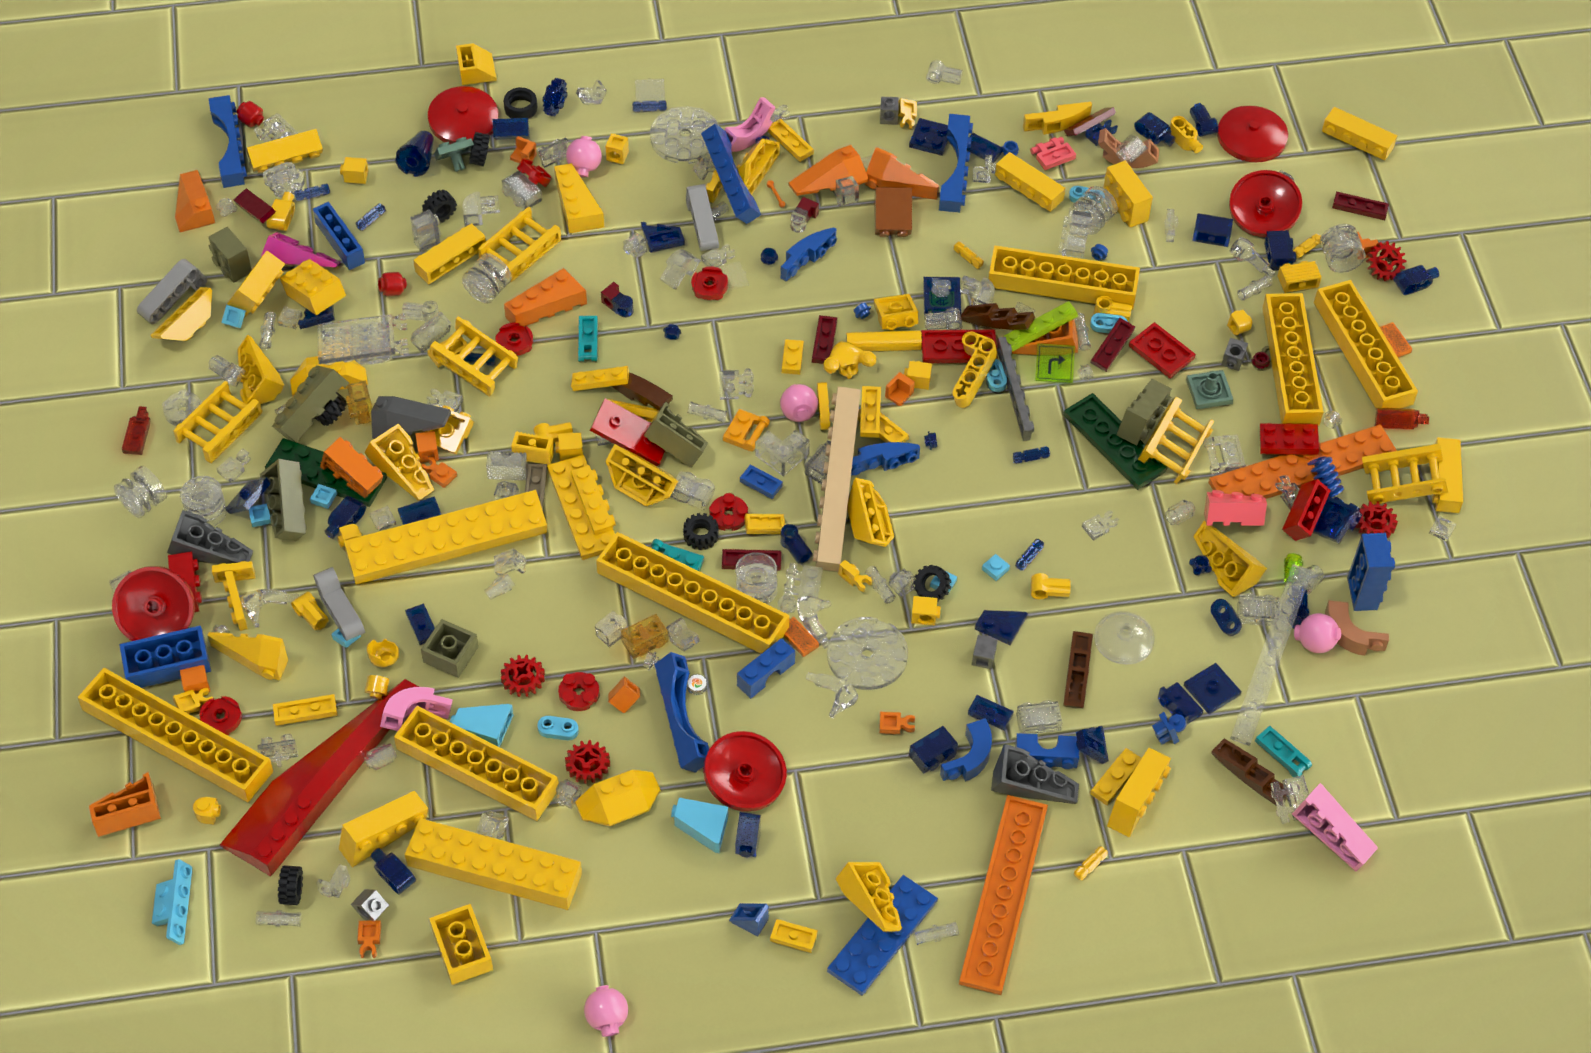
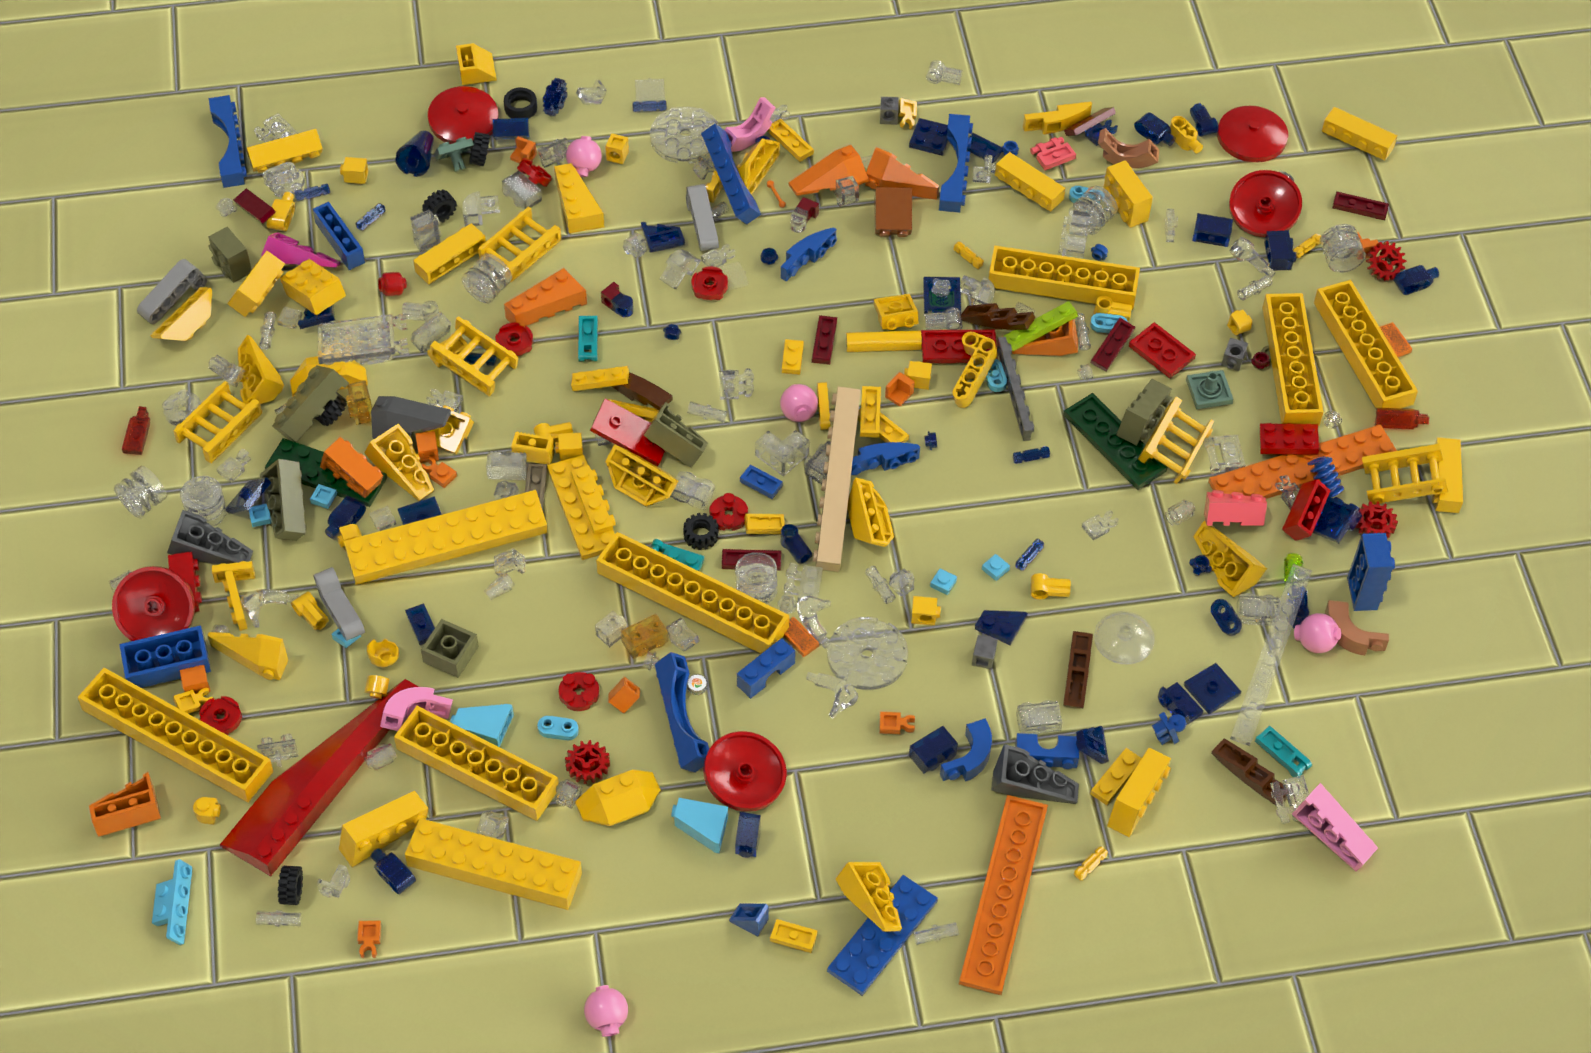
orange wedge [175,170,215,232] -> none
medium azure plate [221,305,246,328] -> none
red head [237,101,264,127] -> none
yellow plate [273,694,338,726] -> none
flat silver brick [351,889,389,921] -> none
yellow brick [429,904,493,985] -> none
red gear [501,655,545,697] -> none
light orange plate [723,409,770,451] -> none
yellow head [823,341,876,379] -> none
yellow plate [838,560,872,592] -> none
blue plate [853,303,871,319] -> none
black tyre [913,565,952,602] -> none
clear blue plate [968,695,1014,731] -> none
clear neon green piece [1035,343,1075,383] -> none
clear brick [1116,135,1148,163] -> none
yellow brick [1277,261,1321,293] -> none
clear brick [1295,565,1324,594] -> none
clear plate [1429,516,1457,542] -> none

